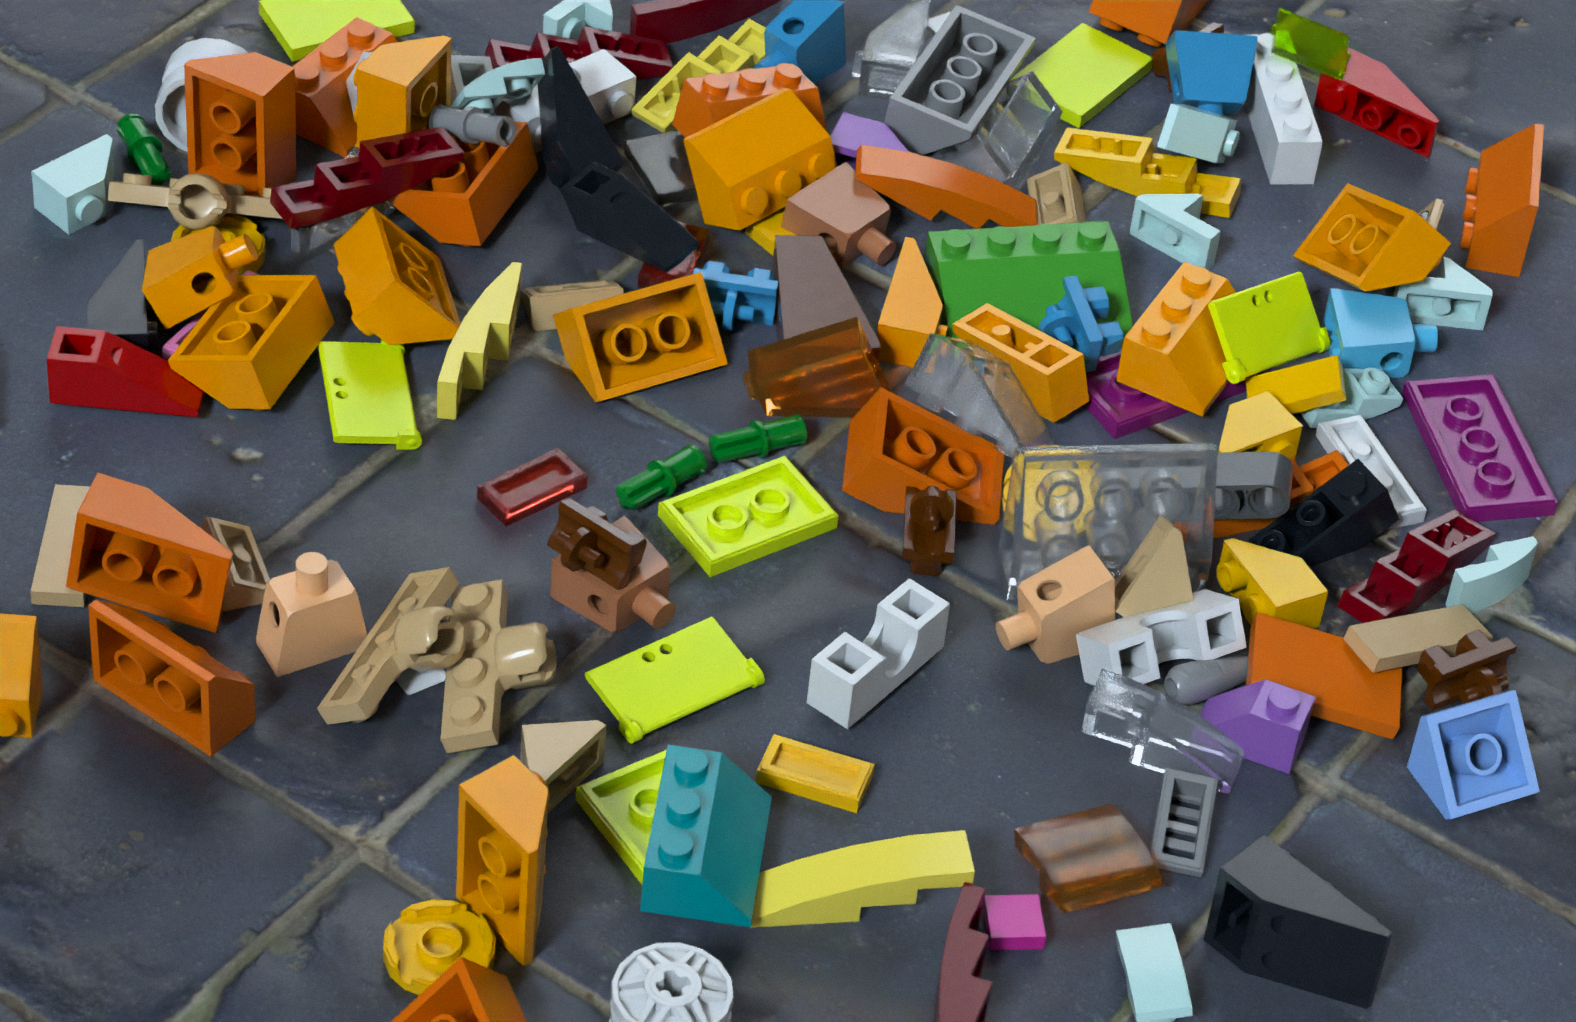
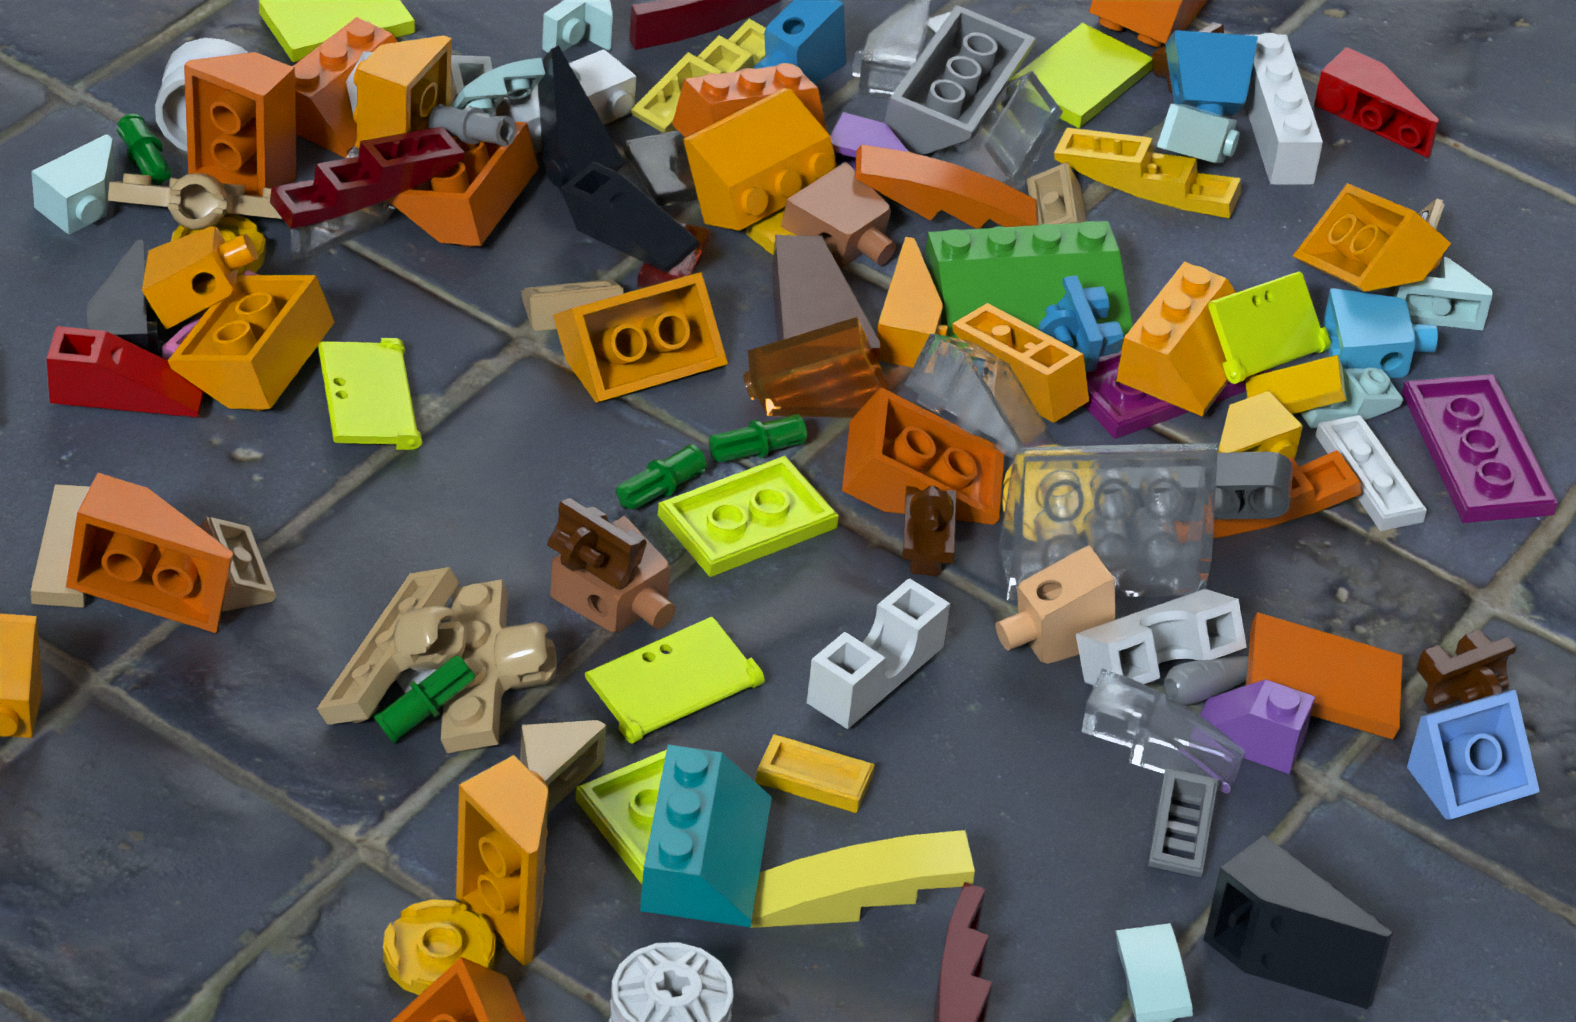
orange slope [88,600,255,757] -> none
light nougat torso [256,552,367,677] -> none
light orange slope [333,207,461,345] -> none
light yellow slope [437,262,522,420] -> none
clear red tile [477,448,588,527] -> none
dark red slope [485,26,673,80] -> none
dark azure hips [693,261,778,332] -> none
dark pink tile [982,894,1046,951] -> none
clear orange slope [1014,803,1163,913] -> none
tan slope [1115,515,1194,617] -> none
light aqua slope [1129,194,1221,271] -> none
yellow slope [1216,538,1328,629] -> none
black slope [1246,459,1400,567] -> none
clear neon green piece [1269,7,1351,80] -> none
dark red slope [1337,509,1496,623] -> none
tan tile [1343,604,1493,673] -> none
light aqua slope [1445,536,1538,613] -> none
orange slope [1459,123,1544,277] -> none
none -> green axle [373,656,475,743]

